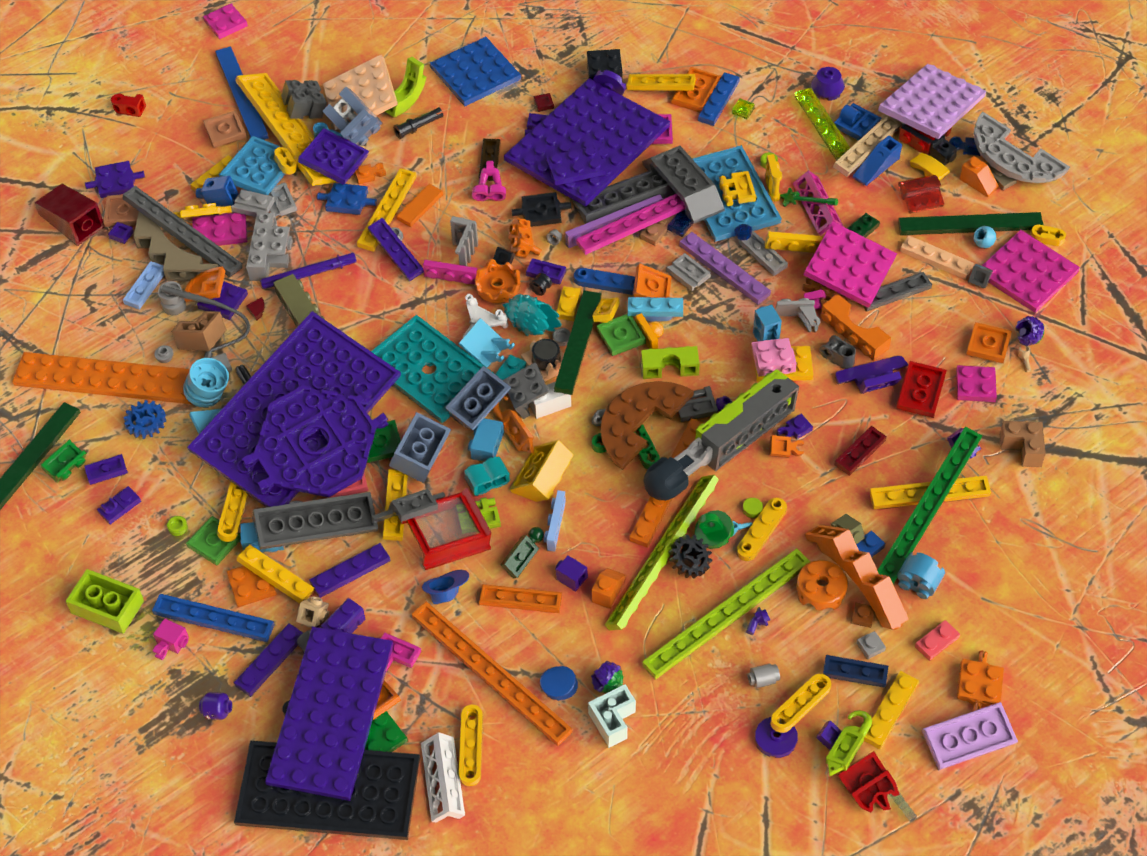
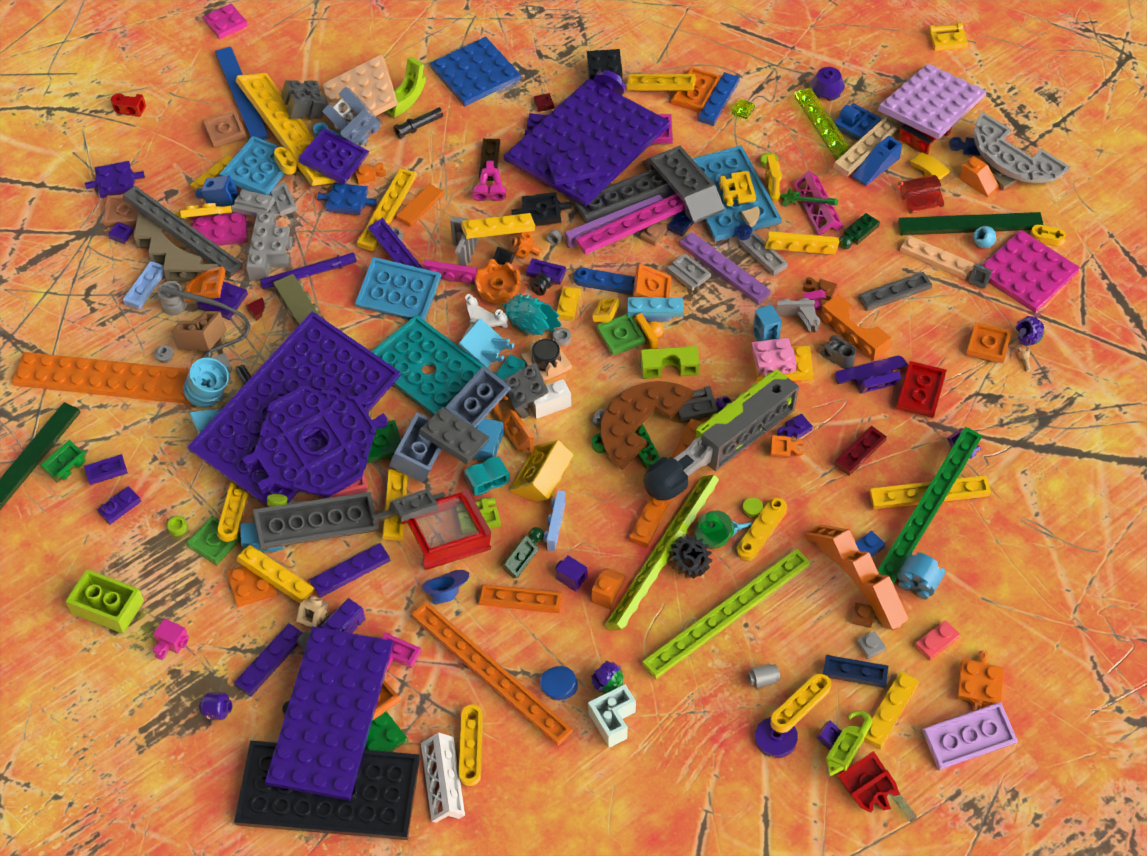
dark red slope [34,183,105,246] -> none
blue gear [124,400,167,439] -> none
blue plate [152,594,275,642] -> none
dark green tile [554,290,602,395] -> none
dark purple plate [746,607,770,635] -> none
orange plate [796,560,848,611] -> none
dark pink plate [803,221,897,308] -> none
olive brick [831,514,865,544] -> none
black brick [928,135,957,165] -> none
dark pink plate [956,365,997,402] -> none
medium nougat brick [1000,421,1046,467] -> none
none -> lime tile [267,494,287,507]
none -> dark azure plate [355,257,442,321]
none -> dark grey plate [419,407,489,464]
none -> yellow plate [461,213,536,239]
none -> tan tile [742,206,760,228]
none -> yellow plate [929,22,968,51]

